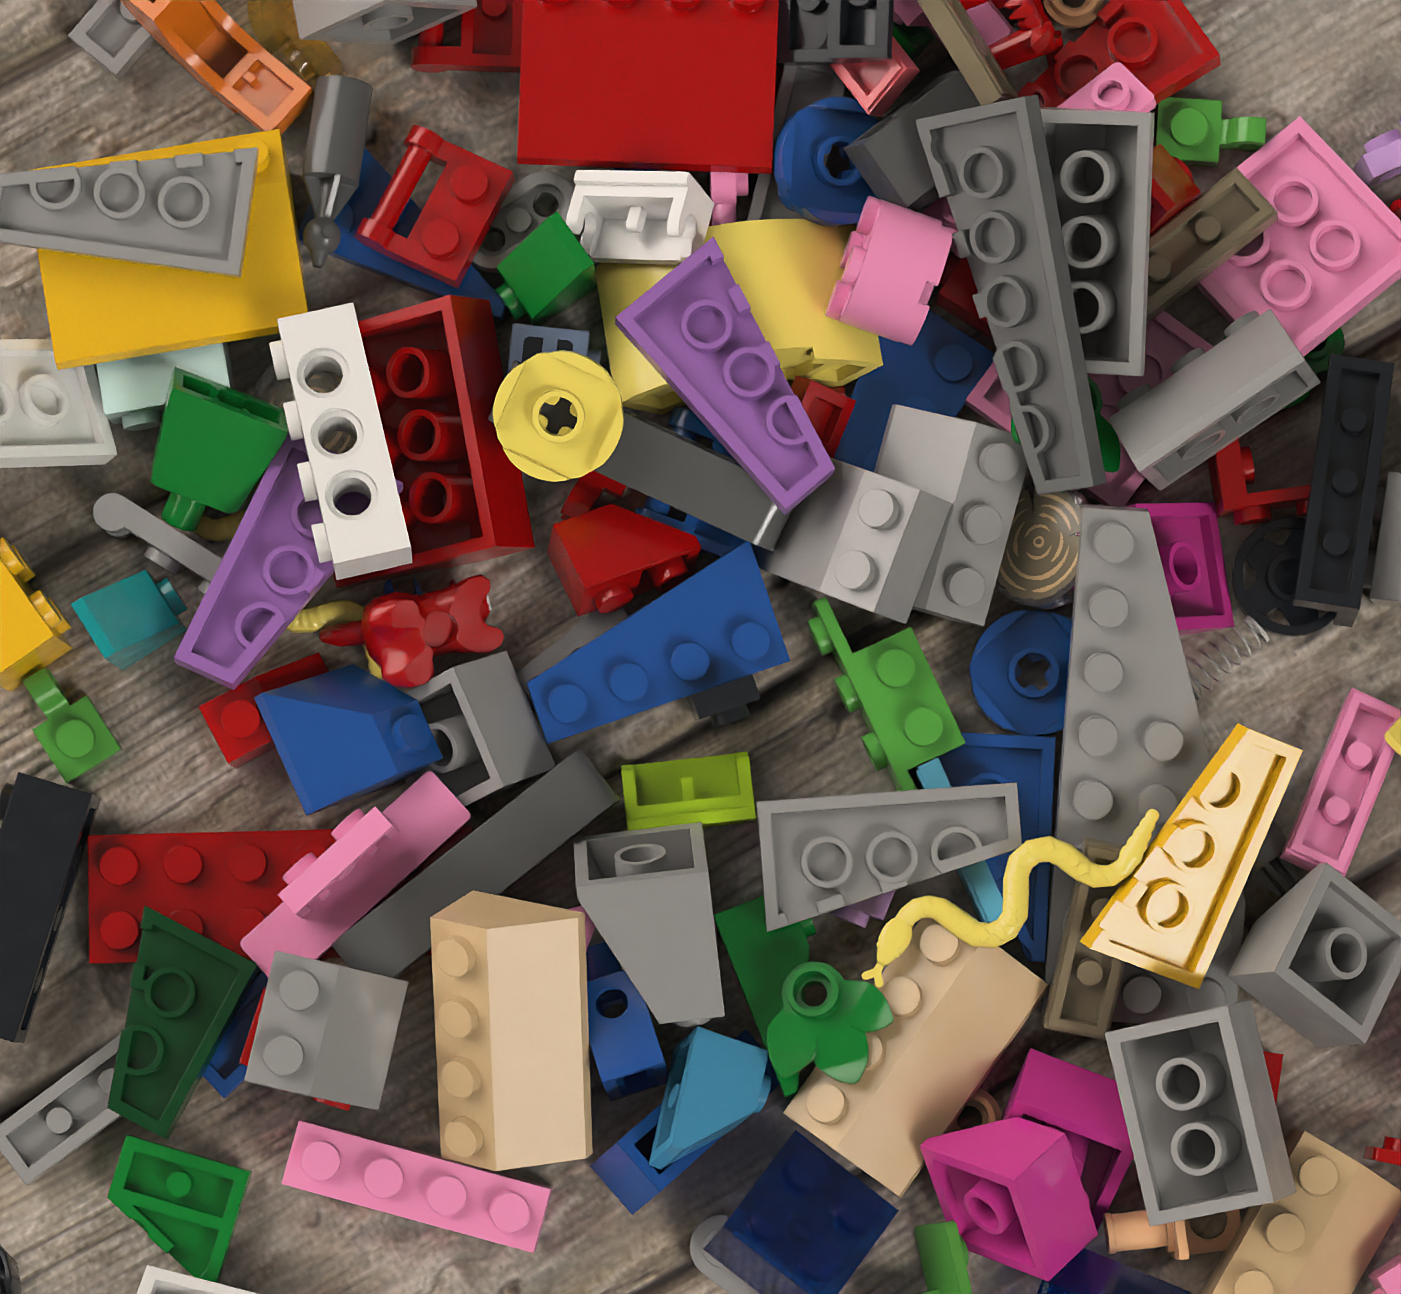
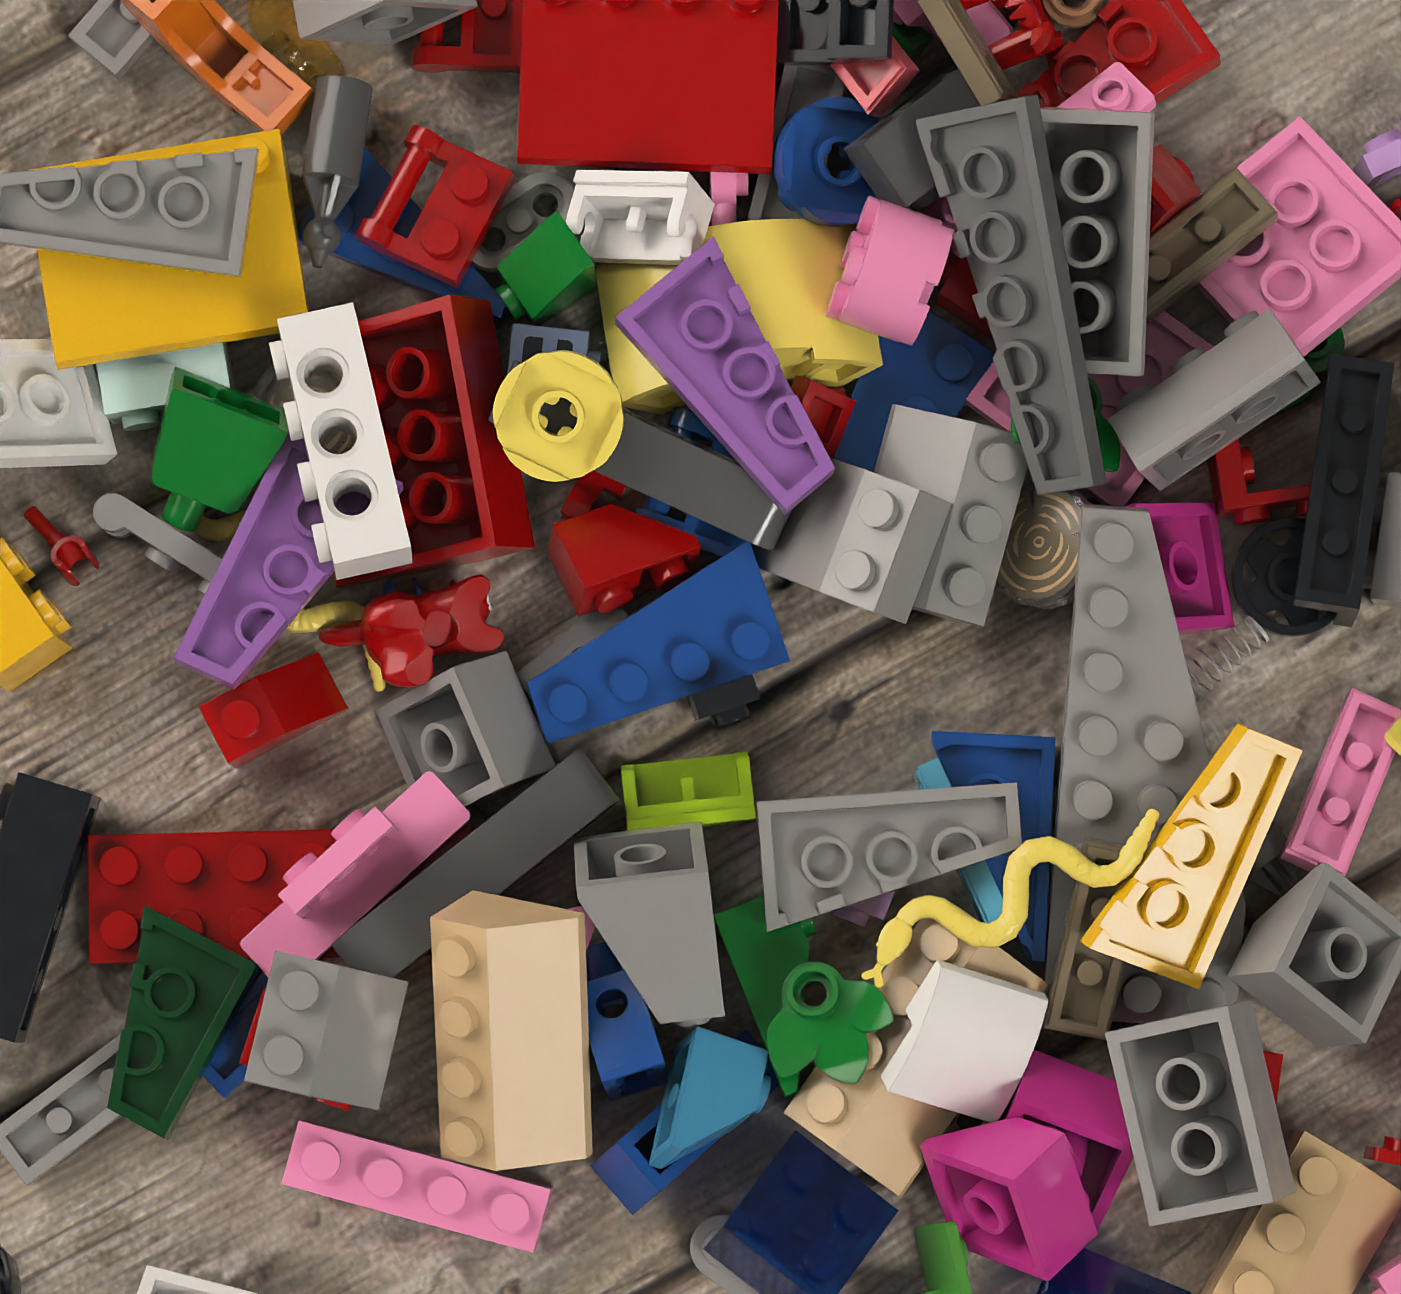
bright green plate [23,667,123,784] -> none
teal slope [71,570,187,671] -> none
green wing [107,1135,252,1283] -> none
blue slope [254,664,443,816] -> none
bright green bracket [806,597,966,791] -> none
blue plate [968,610,1072,736] -> none
light nougat bracket [1103,1209,1241,1260] -> none
bright green plate [1155,97,1267,168] -> none
none -> red hand [23,506,99,586]
none -> white slope [881,959,1049,1123]

